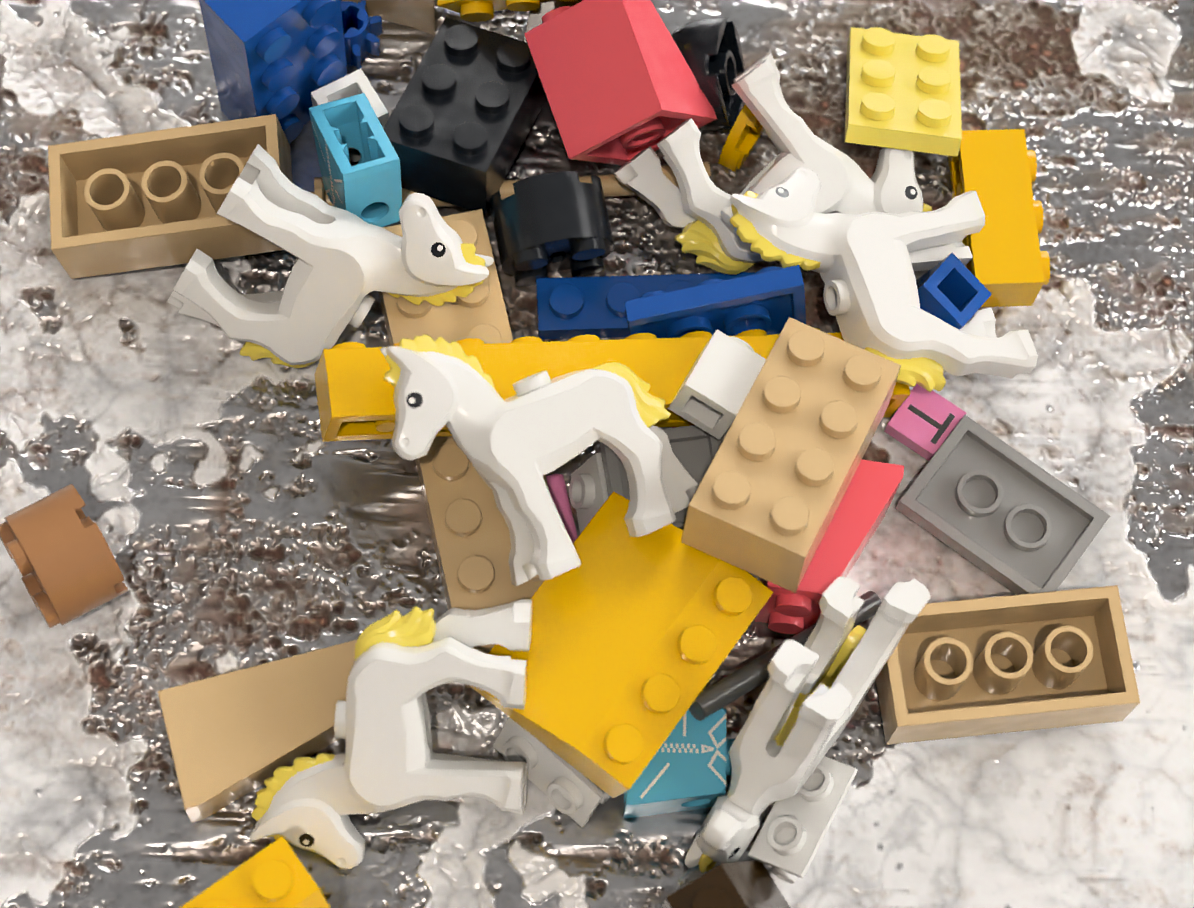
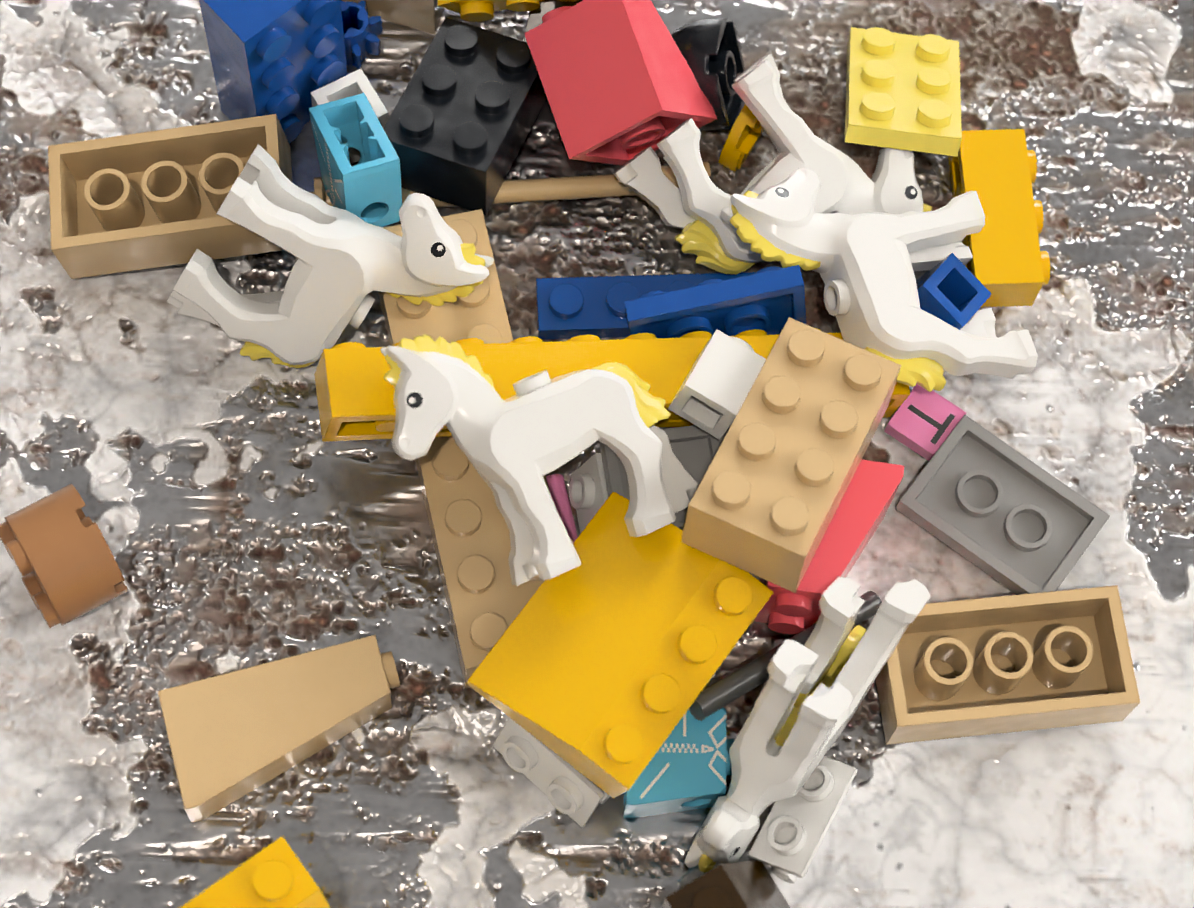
white animal [249,599,533,869] -> none
black brick [489,171,615,287] -> none

